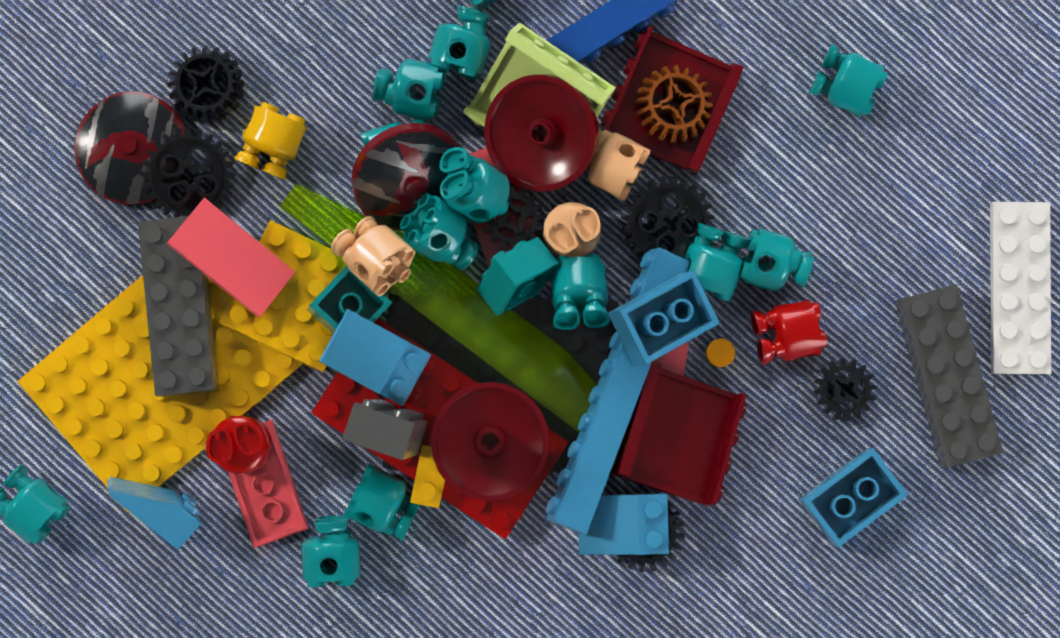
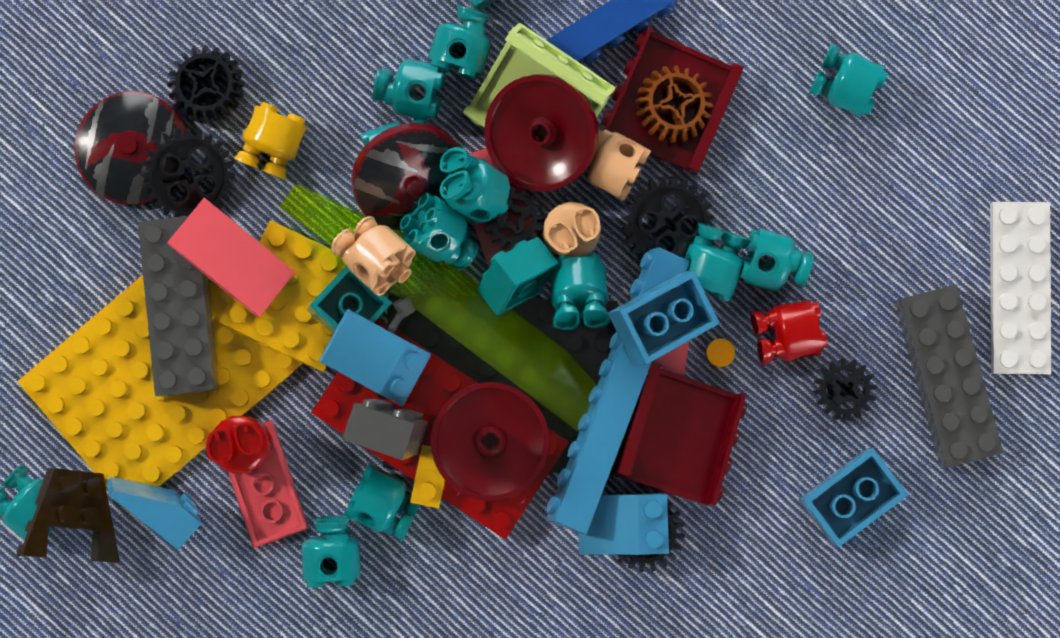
none -> dark brown wing [17,468,119,563]
none -> dark grey hand [388,296,415,333]

